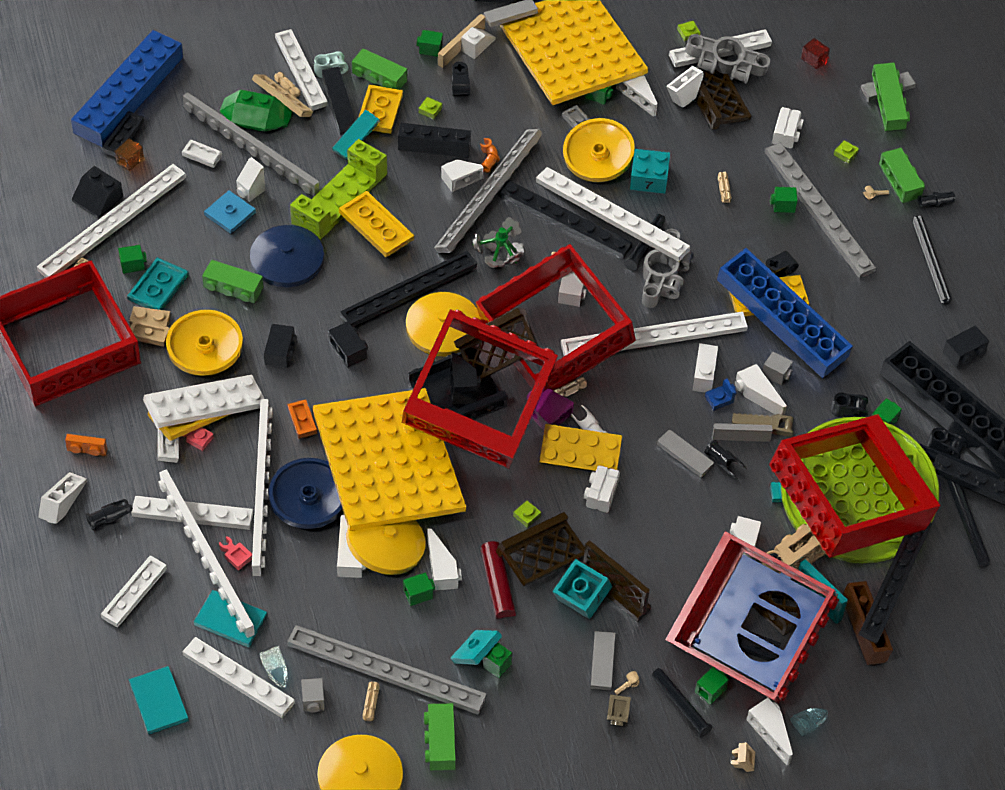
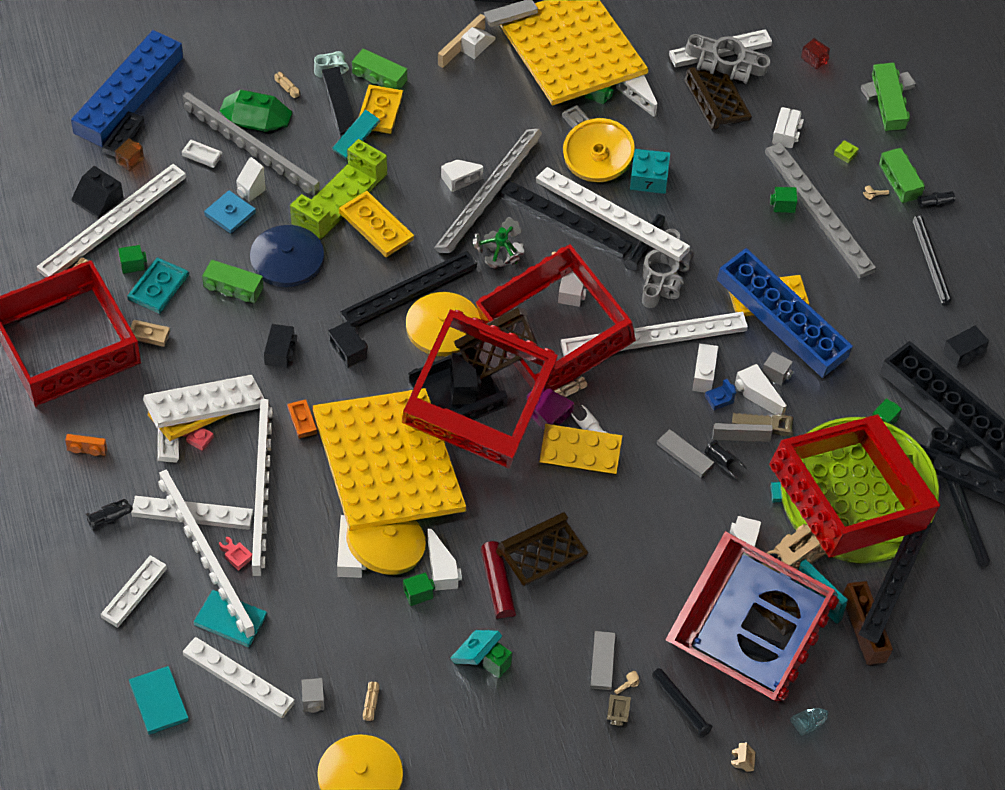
white slope [38,472,87,524] -> none
tan plate [129,306,171,327] -> none
yellow dish [166,310,243,376] -> none
tan tile [252,74,313,117] -> none
clear light blue plate [259,646,288,688] -> none
dark blue dish [269,458,343,529] -> none
white plate [275,29,328,110] -> none
light grey plate [287,625,486,715] -> none
black brick [398,123,471,158] -> none
green brick [416,30,443,57] -> none
lime plate [419,97,442,119] -> none
bright green brick [424,703,455,771] -> none
black piece [452,62,470,95] -> none
orange piece [480,138,500,173] -> none
lime plate [513,501,541,528] -> none
teal brick [552,559,612,619] -> none
dark brown fence [583,540,651,622] -> none
white brick [584,465,620,513] -> none
white slope [666,66,704,108] -> none
lime plate [677,21,700,41] -> none
green brick [695,667,729,705] -> none
tan axle [718,172,732,203] -> none
white slope [747,698,793,766] -> none
black piece [765,251,799,277] -> none
black piece [830,392,868,417] -> none

